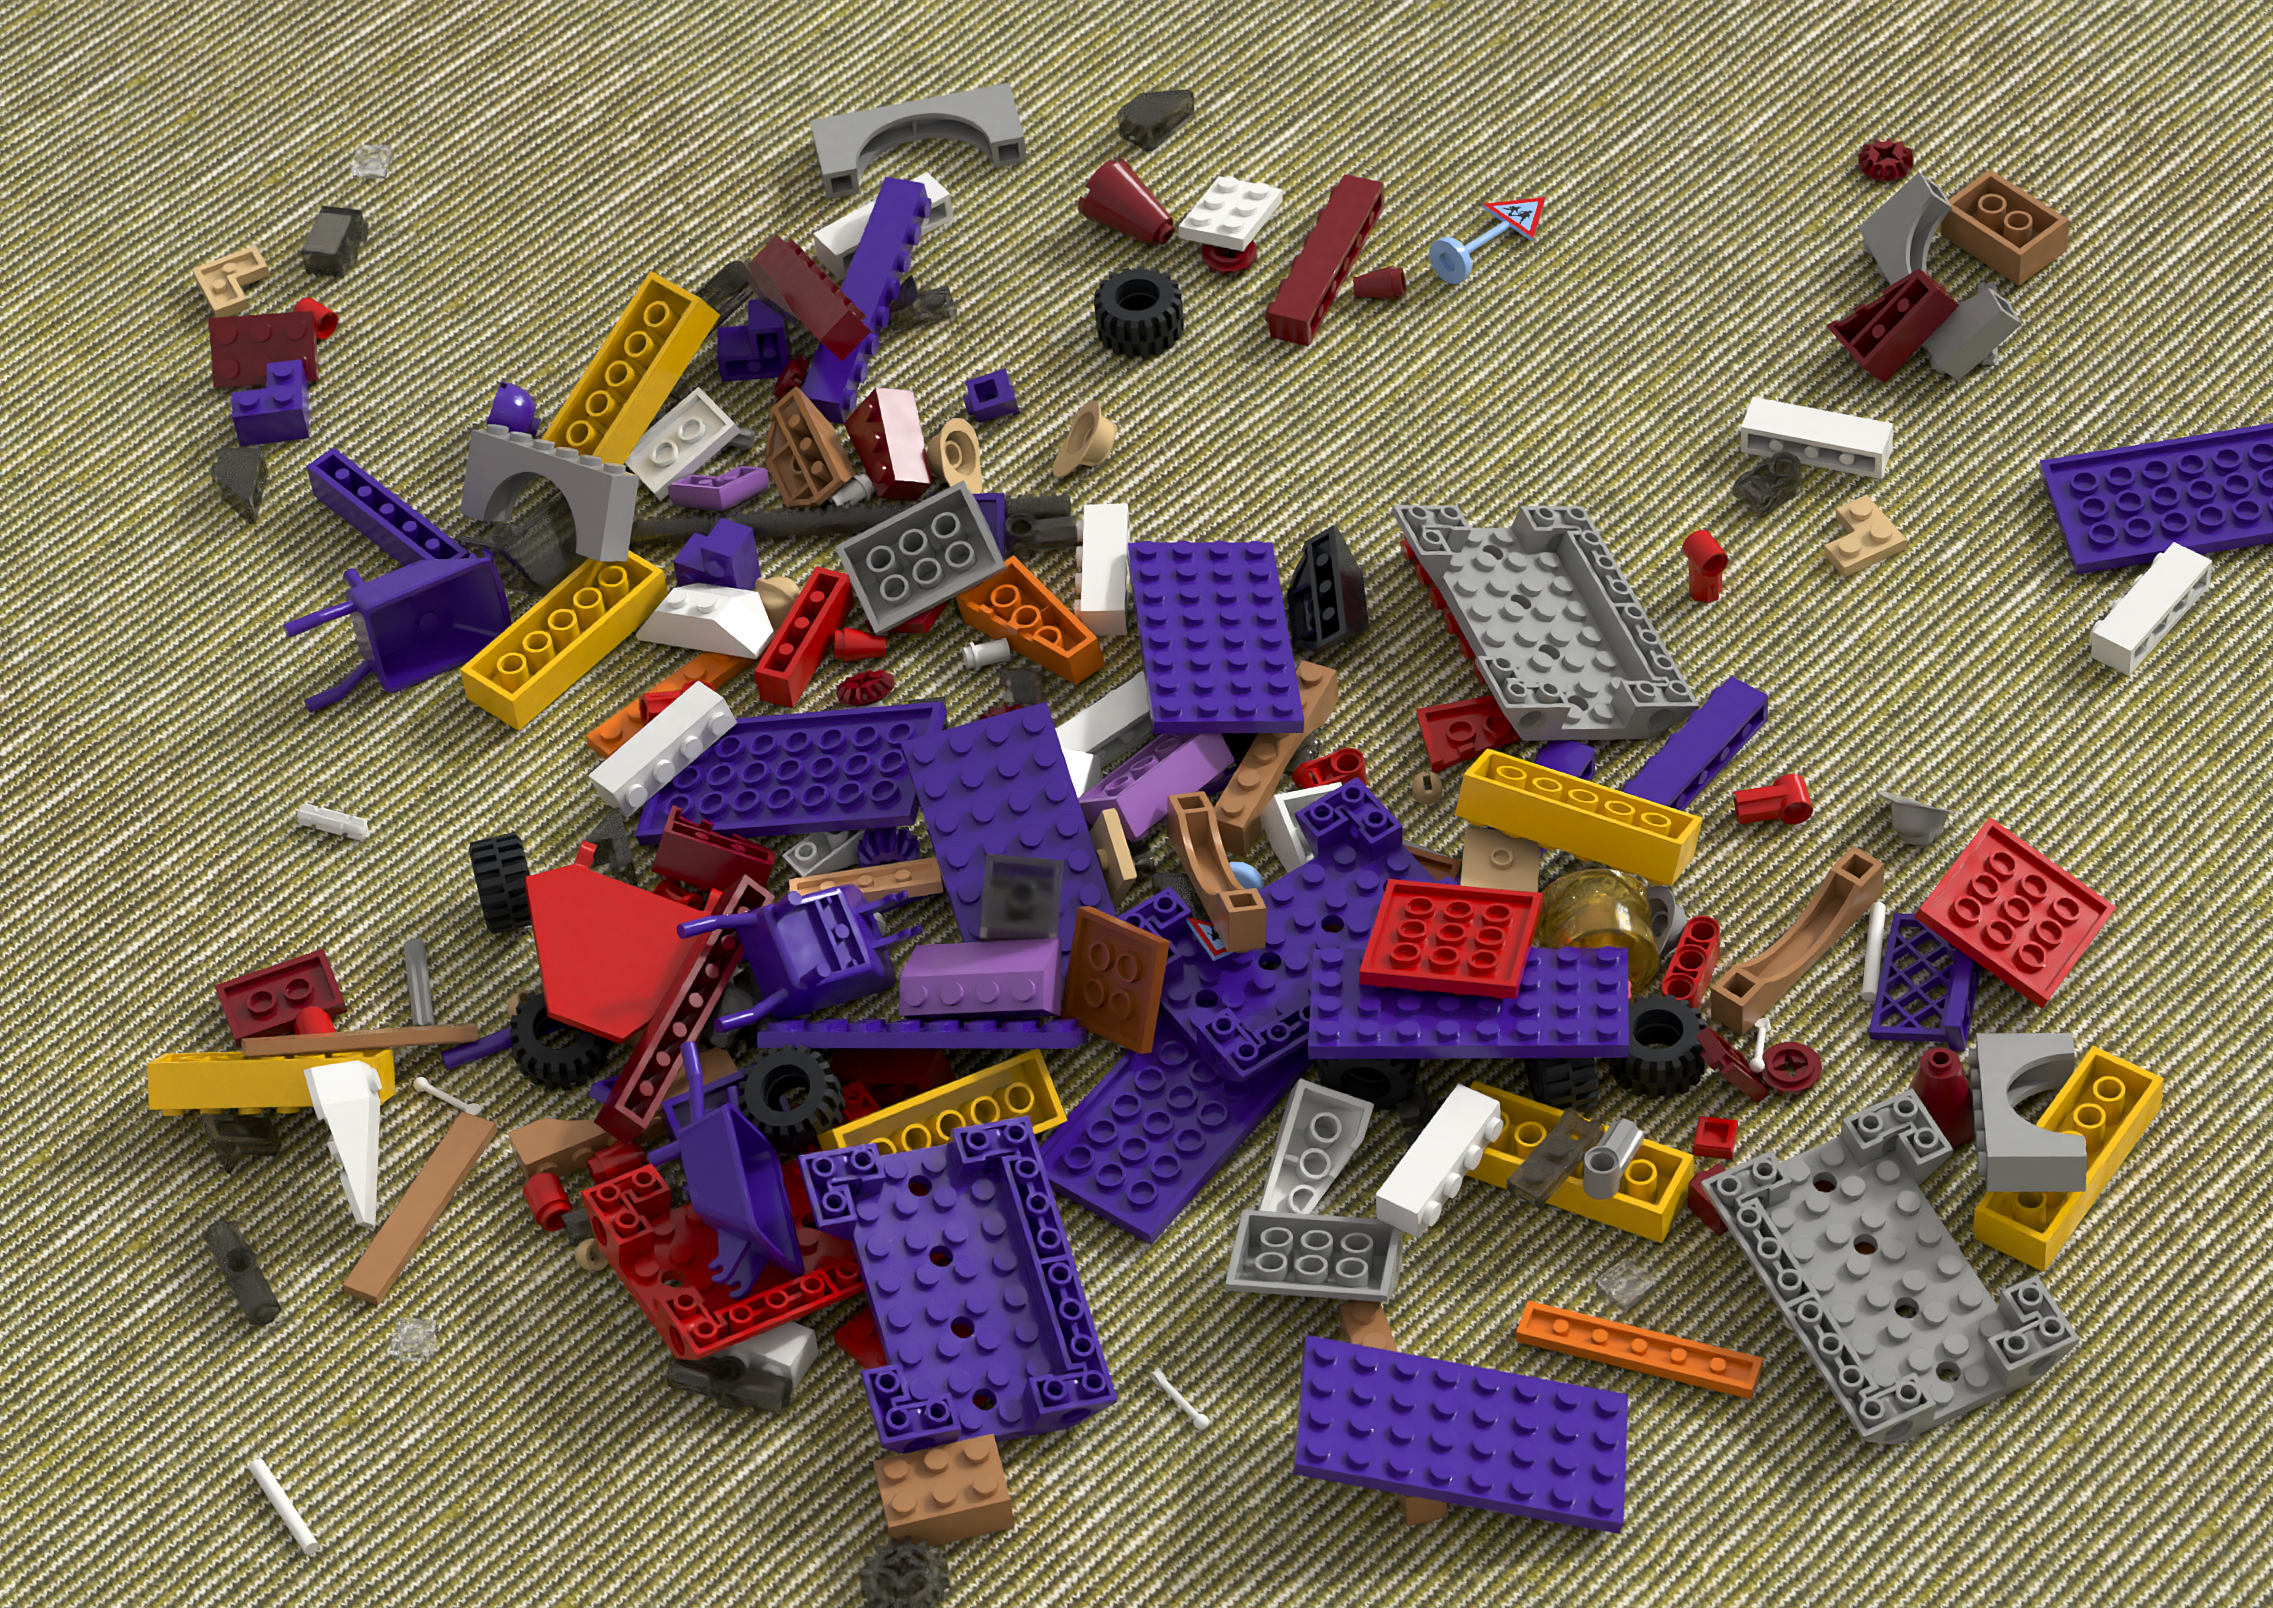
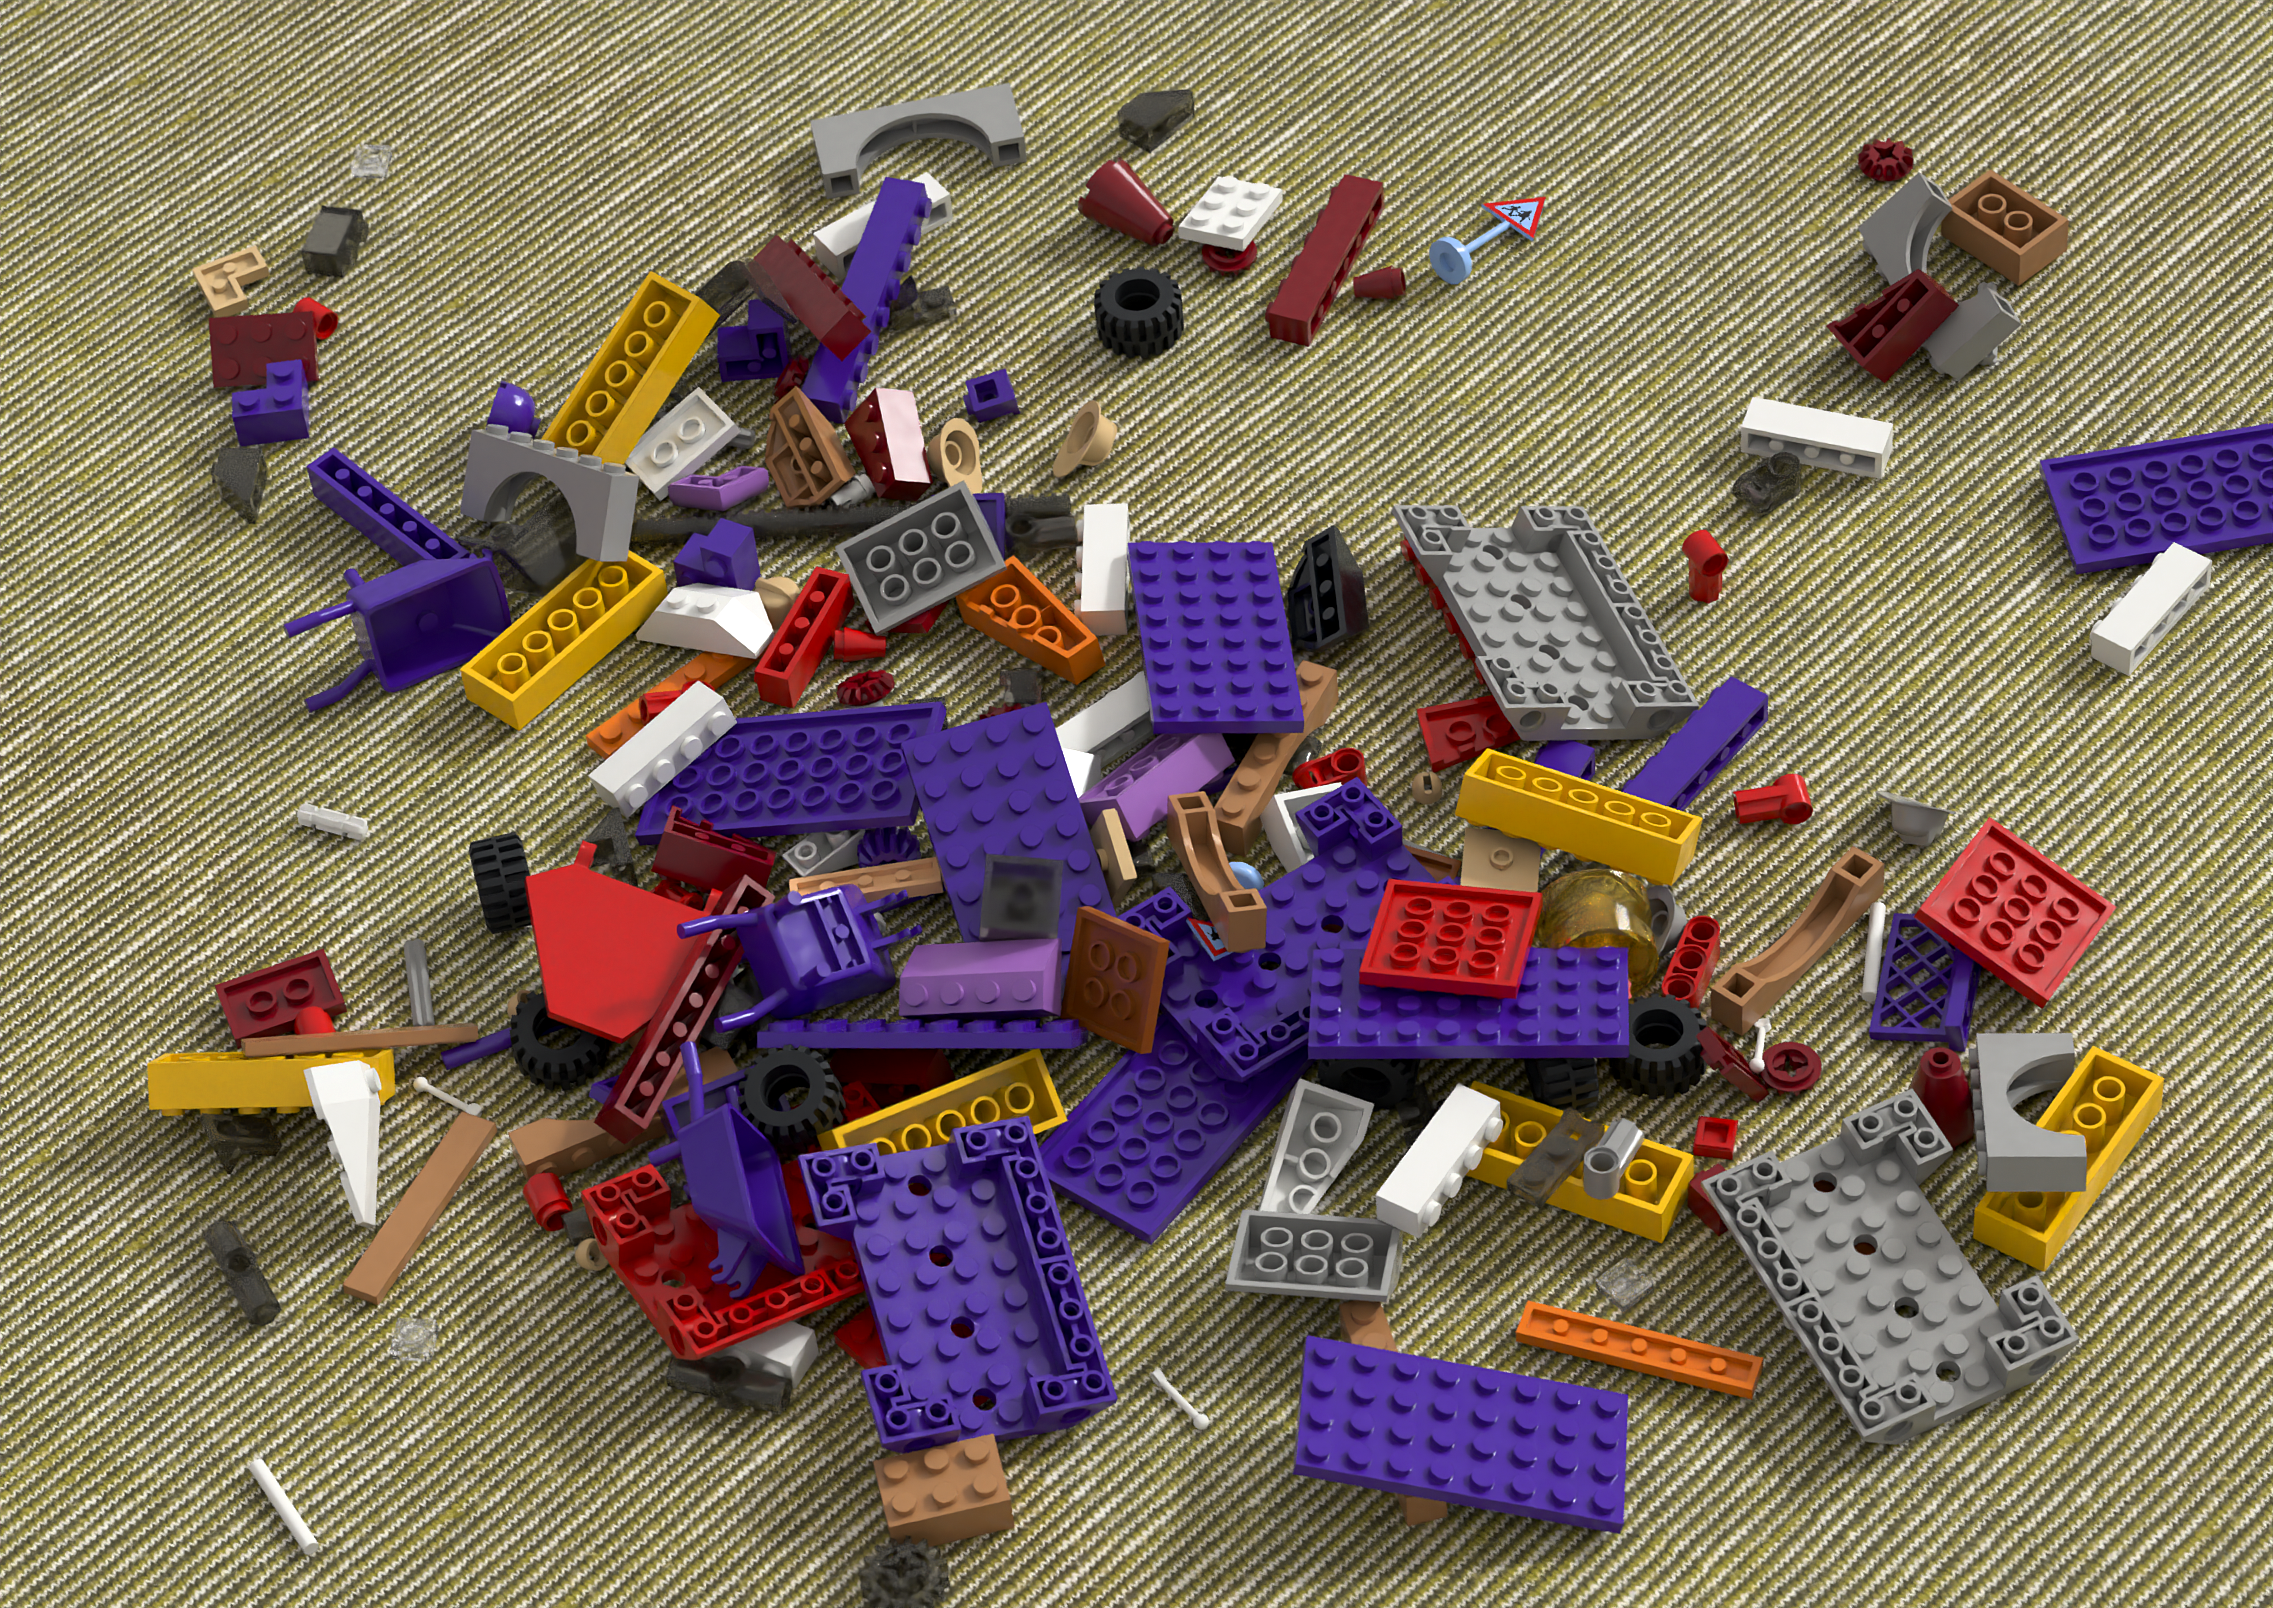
red brick [586,1141,648,1186] -> none
white pin [962,638,1011,671] -> none
tan plate [1824,495,1907,578] -> none

